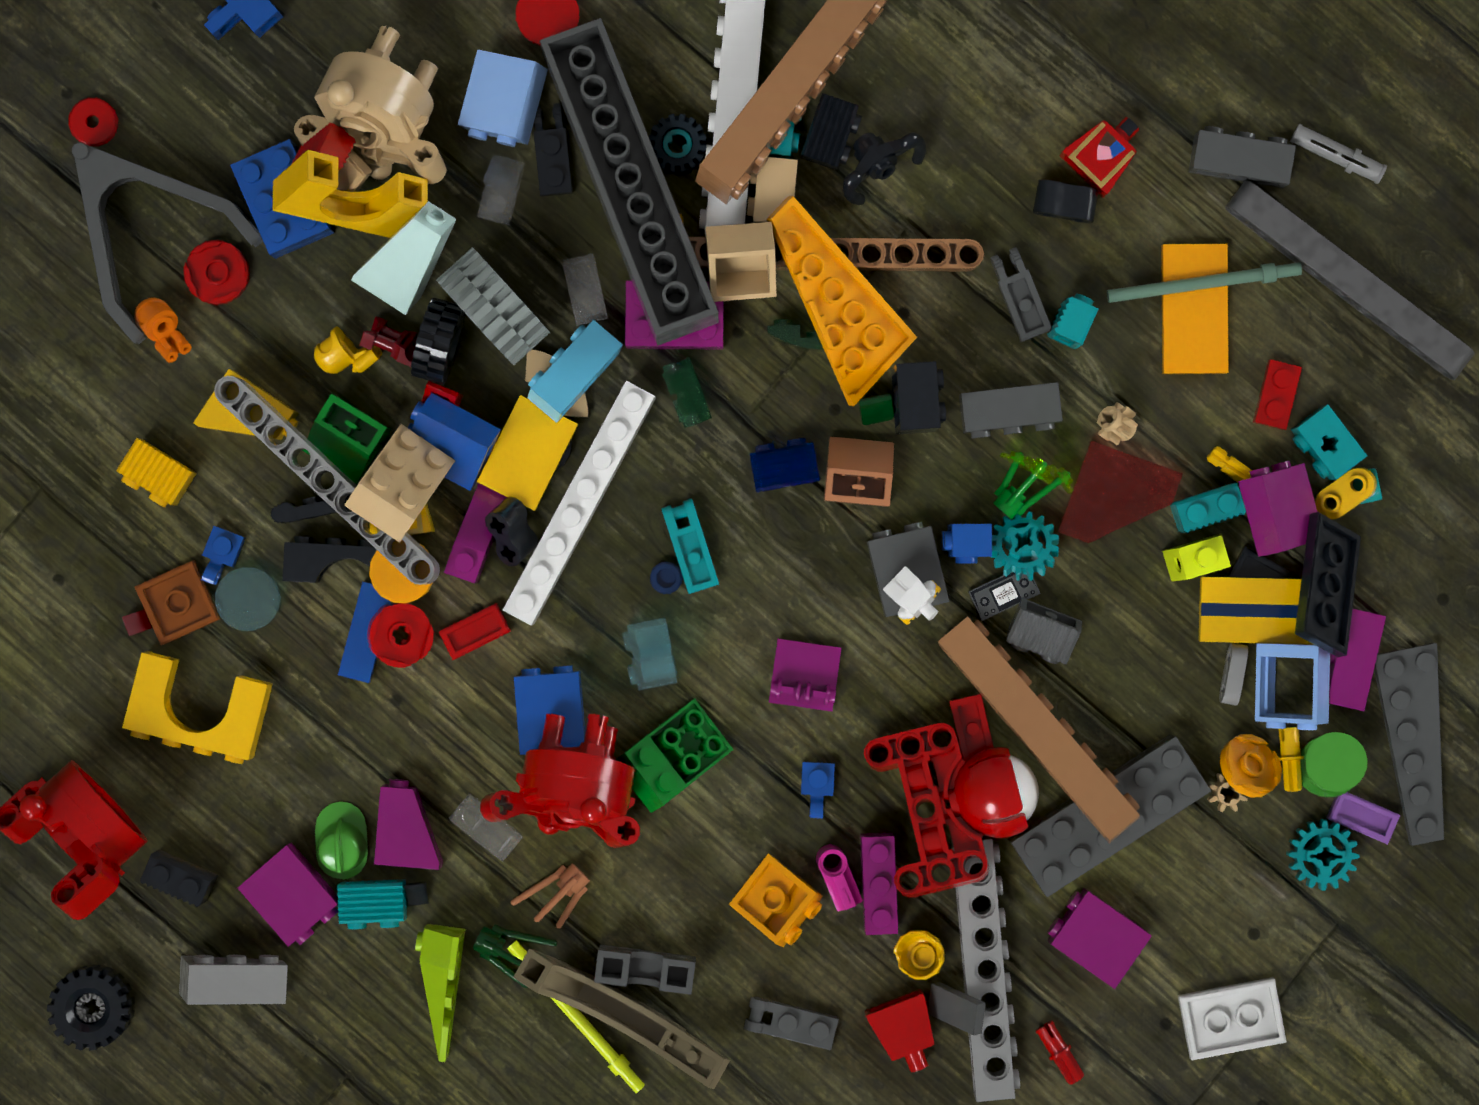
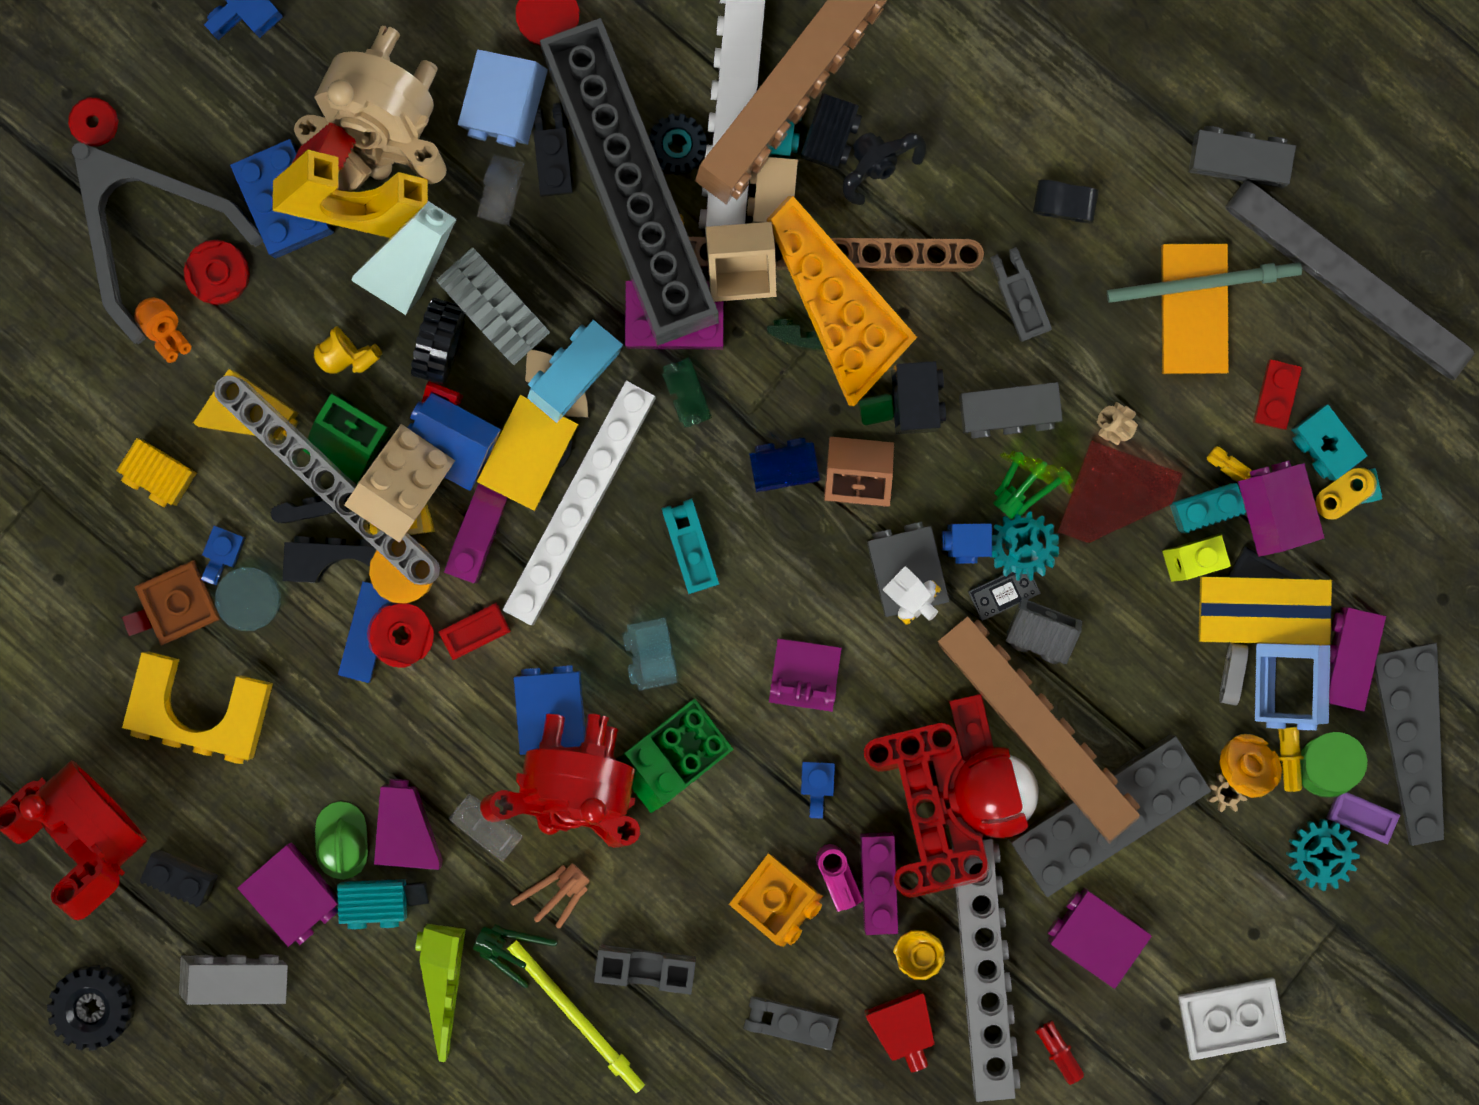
dark red piece [359,316,417,367] -> none
black axle [485,497,538,566] -> none
dark tan arch [514,948,730,1089] -> none
clear slope [562,253,608,326] -> none
dark blue tile [650,562,682,594] -> none
dark grey tile [928,982,985,1035] -> none
teal brick [1047,293,1099,349] -> none
red torso [1059,117,1139,198] -> none
light grey pin [1290,123,1387,184] -> none
black tile [1295,512,1361,657] -> none

